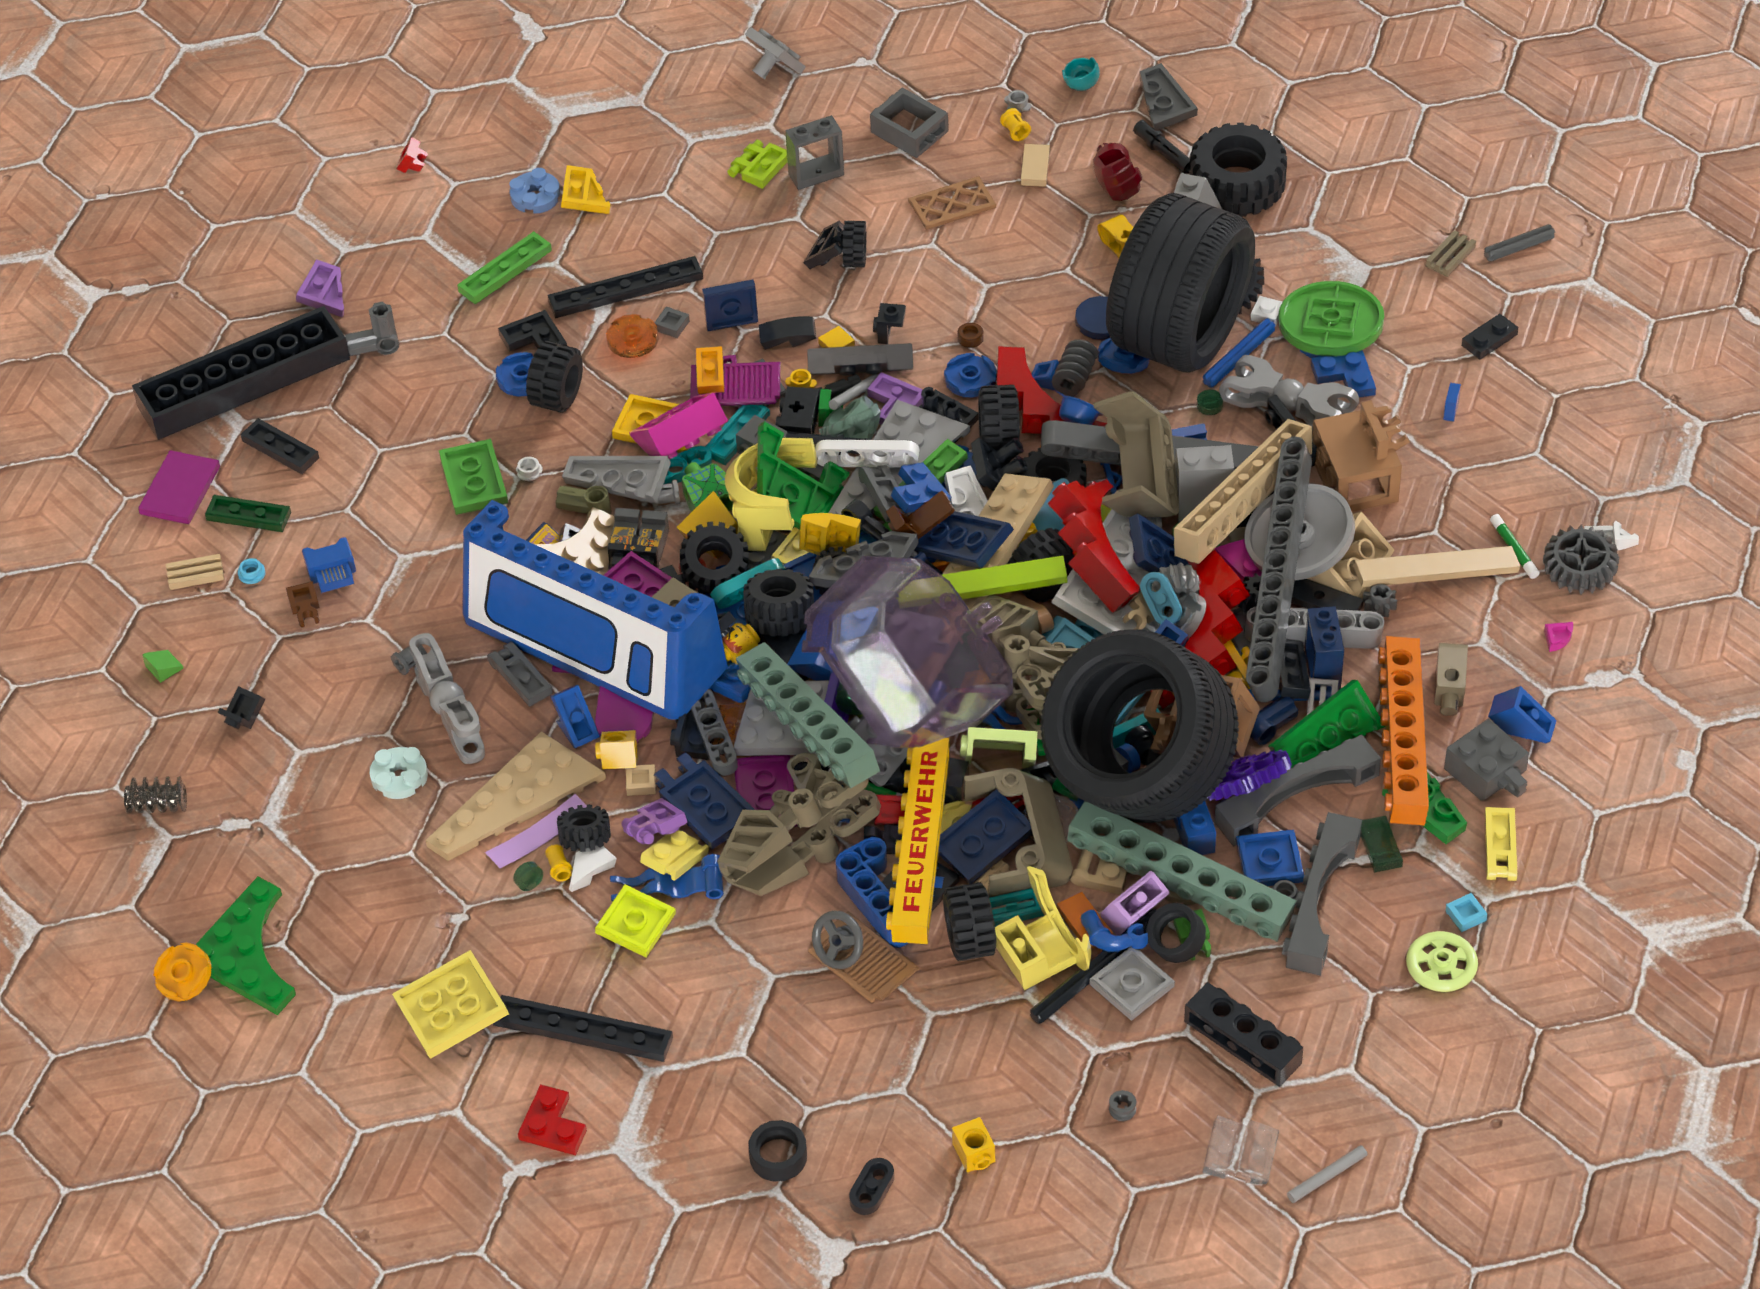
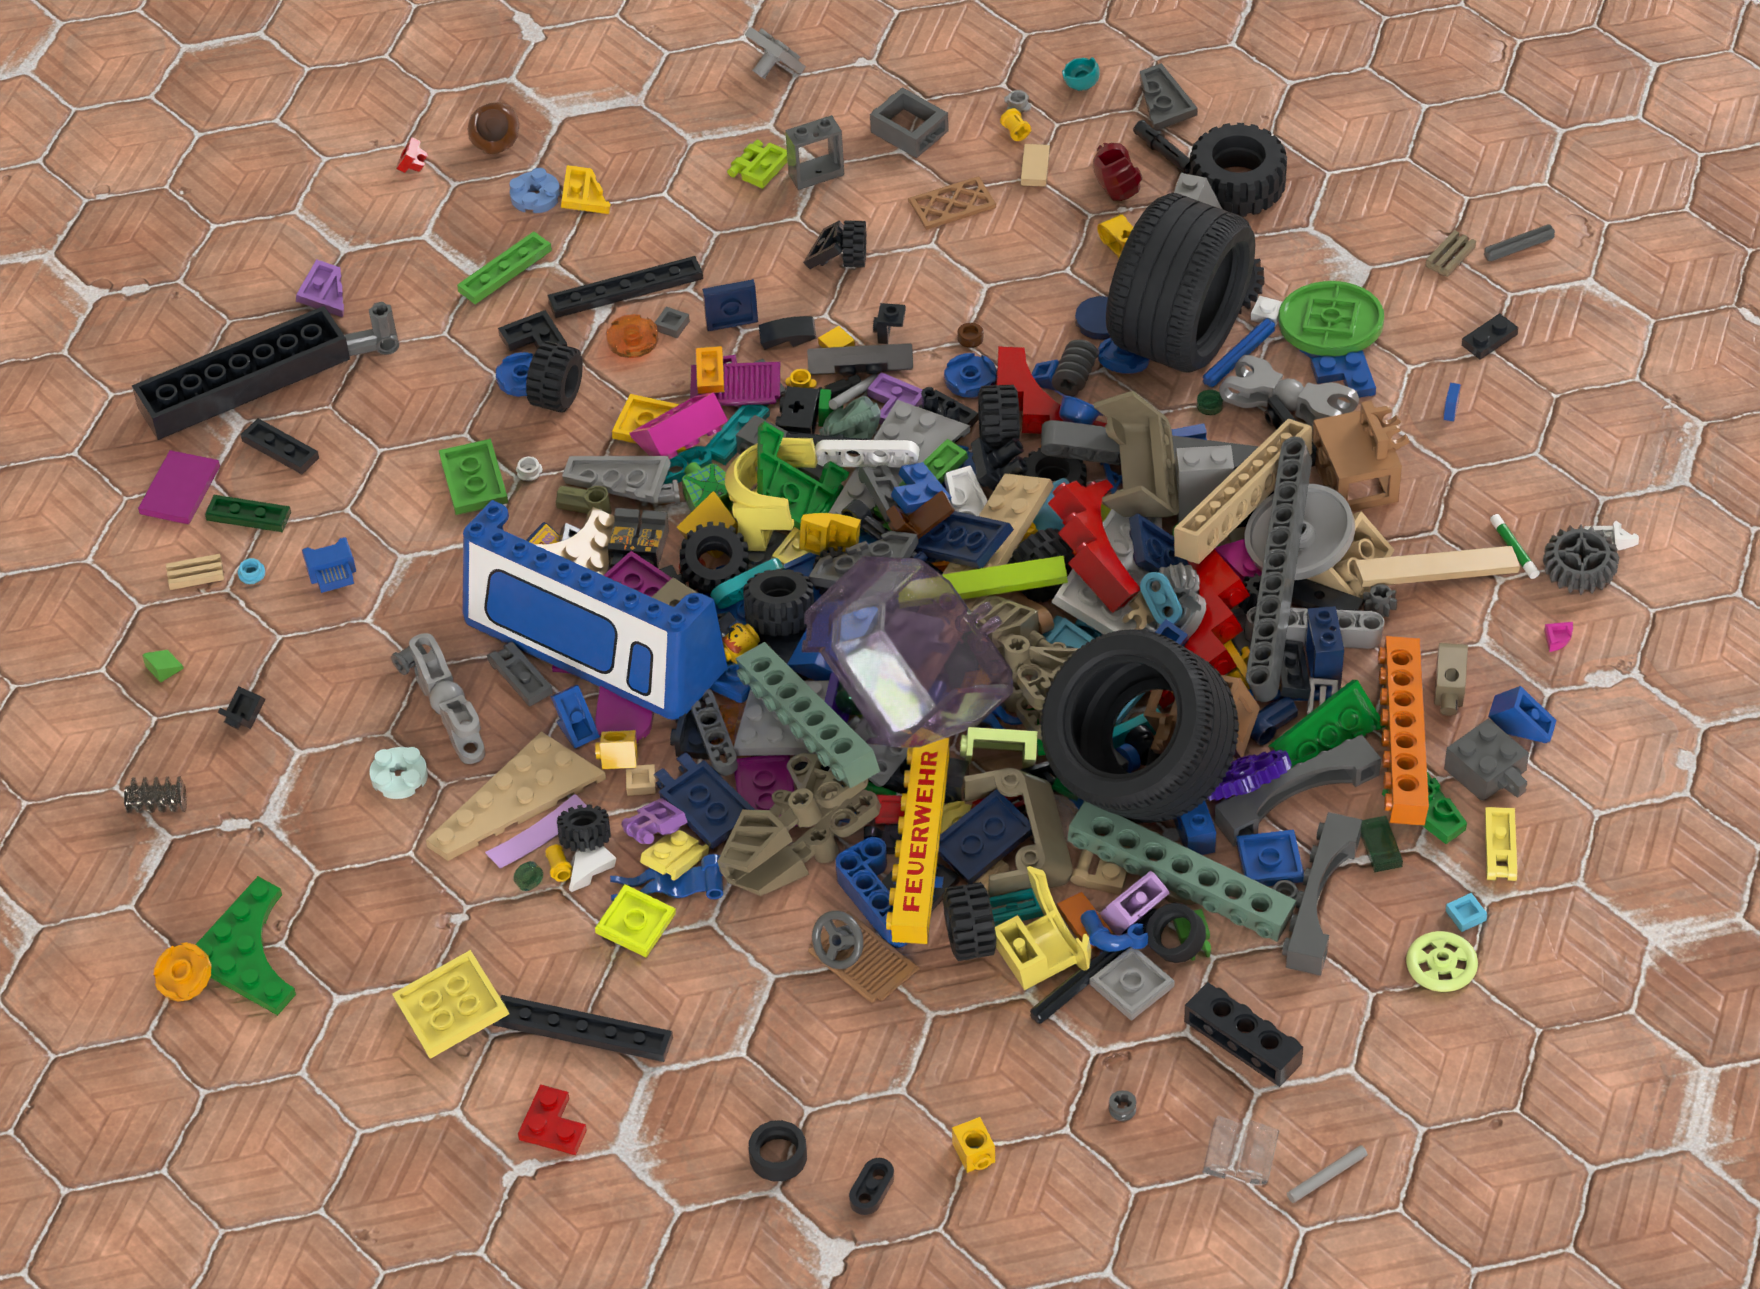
reddish brown plate [286,581,320,627] -> none
none -> reddish brown piece [467,102,520,155]

